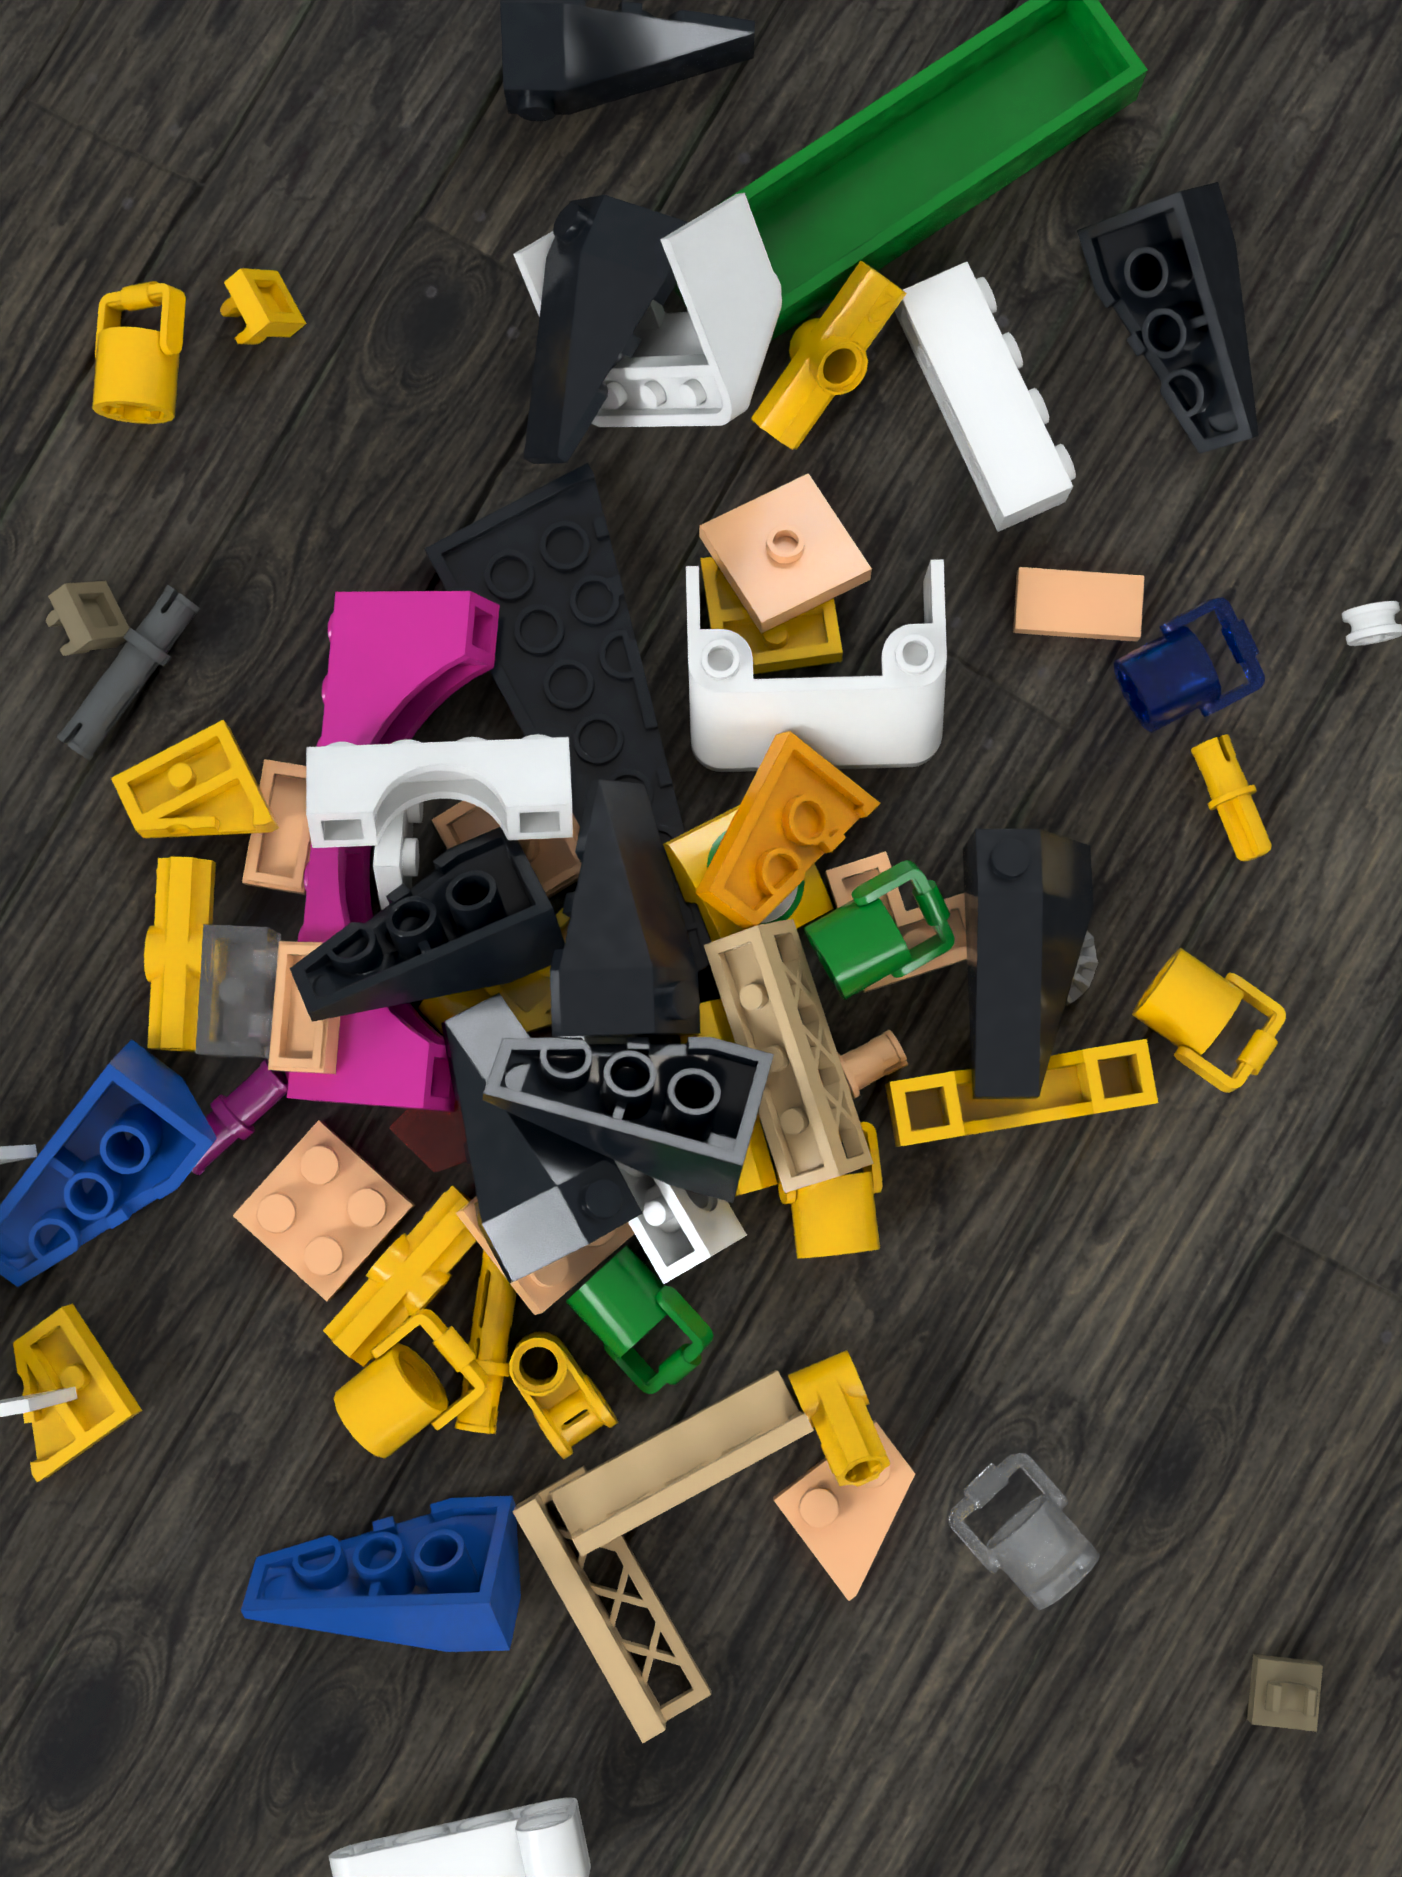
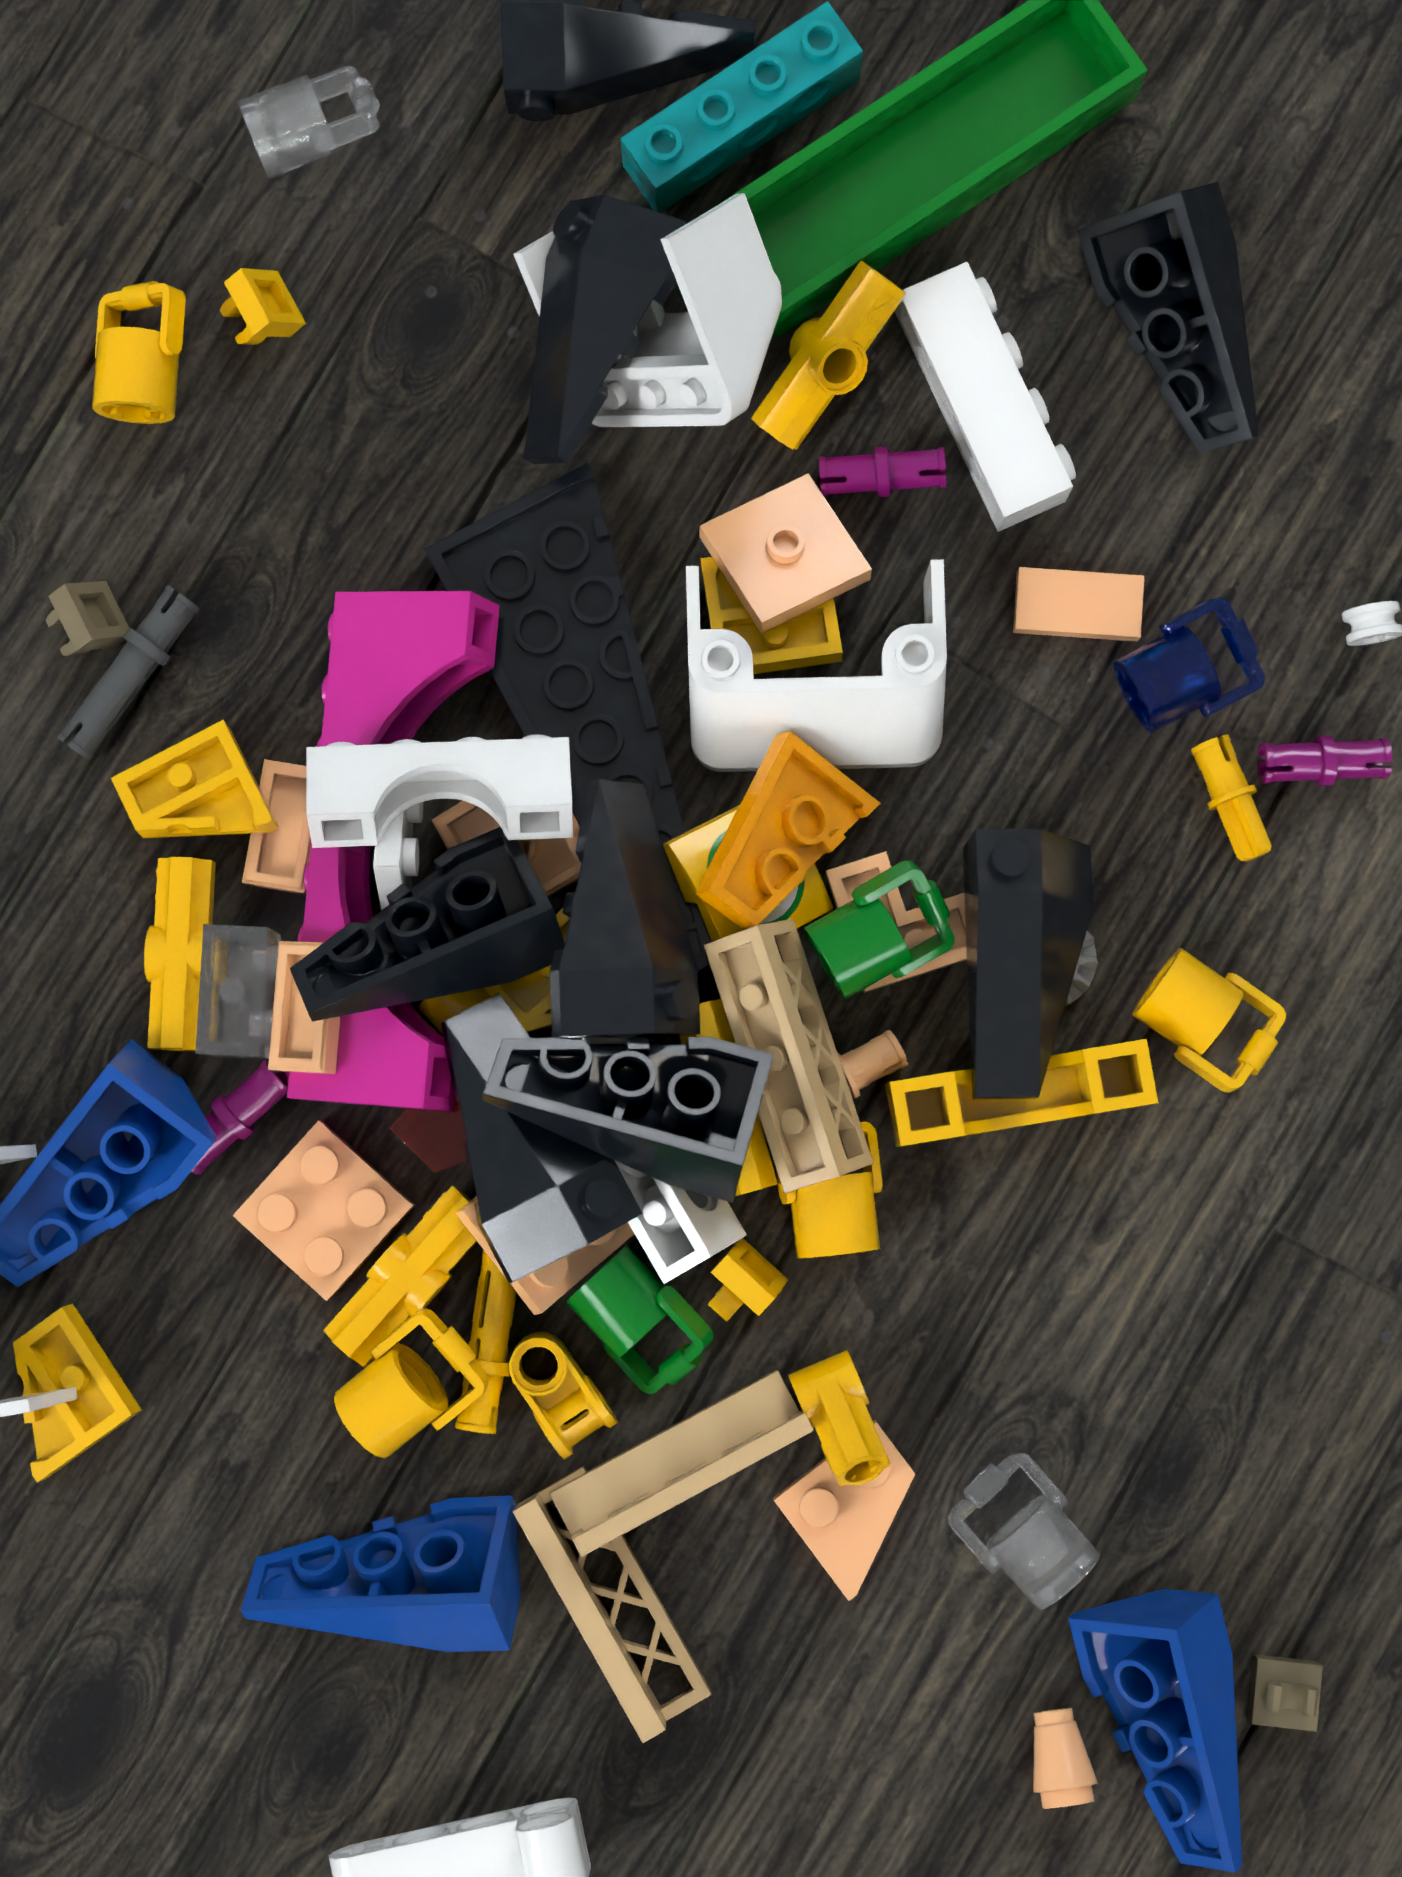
none -> clear piece [237,66,380,179]
none -> teal brick [620,1,863,213]
none -> yellow tile [708,1238,789,1322]
none -> magenta pin [819,446,946,497]
none -> light nougat cone [1033,1708,1098,1809]
none -> blue wedge [1068,1589,1242,1873]
none -> magenta pin [1257,735,1393,786]

